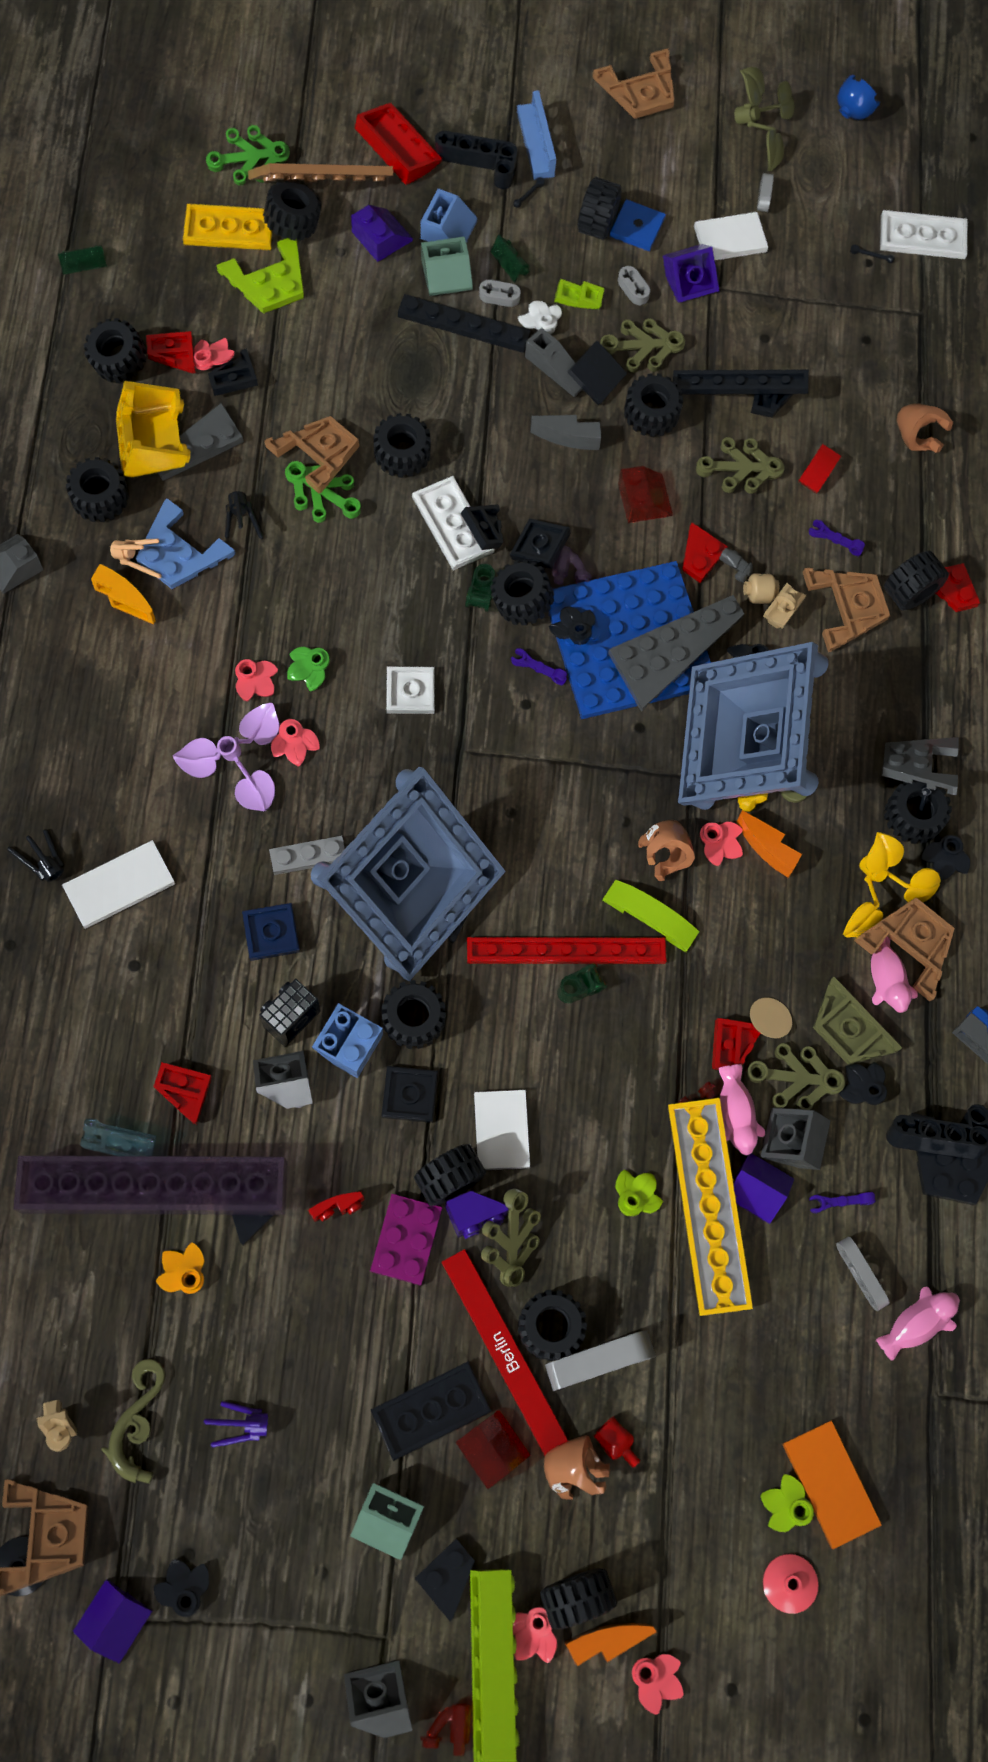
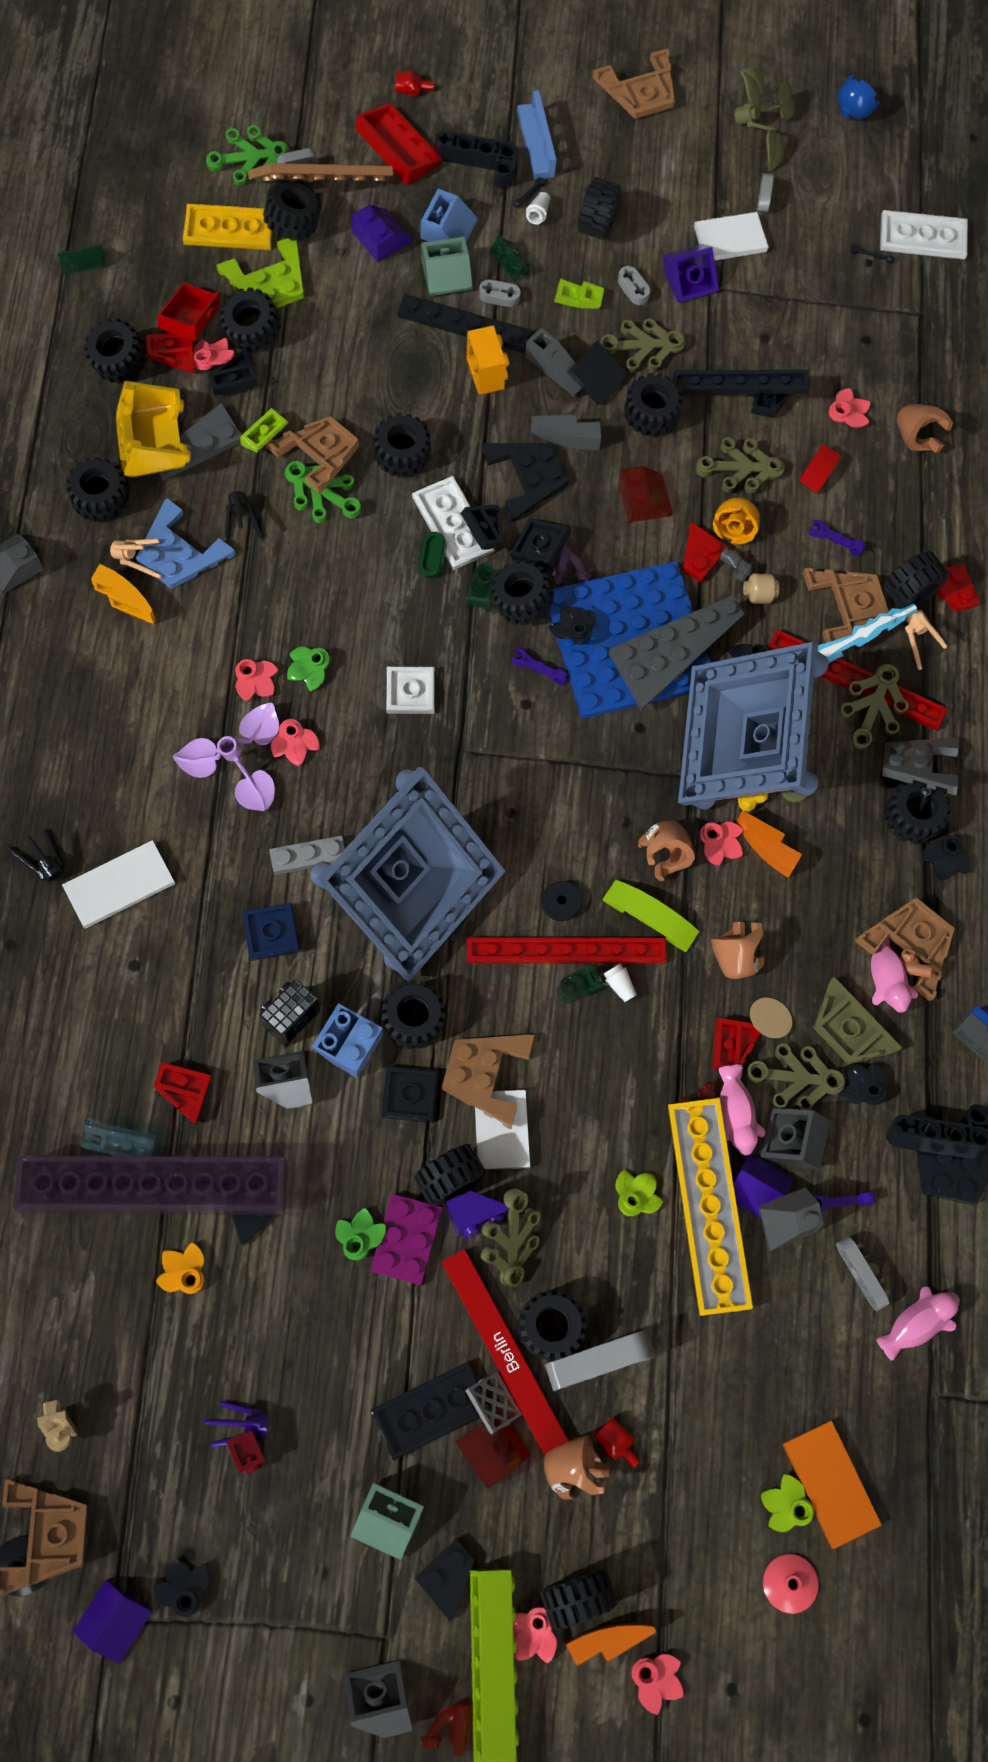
olive plant [102,1359,166,1484] -> none
red slope [308,1192,364,1222] -> none
white plate [518,301,562,334] -> none
blue tile [610,199,666,252] -> none
tan hips [763,583,806,629] -> none
yellow plant [843,832,941,937] -> none
none -> red container [158,282,220,341]
none -> black tyre [220,287,281,352]
none -> dark red bracket [226,1429,265,1474]
none -> lime slope [240,408,288,452]
none -> light grey beam [276,148,319,164]
none -> bright green plate [335,1208,386,1261]
none -> red piece [395,70,434,96]
none -> dark green tile [419,532,447,578]
none -> medium nougat wing [442,1035,534,1129]
none -> light grey window [465,1371,522,1435]
none -> light orange brick [466,326,509,395]
none -> black wing [481,443,569,522]
none -> white cone [526,192,550,224]
none -> black piece [541,881,582,922]
none -> white cone [604,963,637,1002]
none -> nougat piece [710,922,764,979]
none -> light orange cylinder [713,497,760,544]
none -> dark grey slope [758,1187,824,1251]
none -> red tile [767,629,948,731]
none -> medium azure sword [818,603,917,663]
none -> coral plate [829,388,870,428]
none -> olive plant [840,664,908,749]
none -> nougat arm [900,948,934,978]
none -> light nougat plant [905,610,947,670]

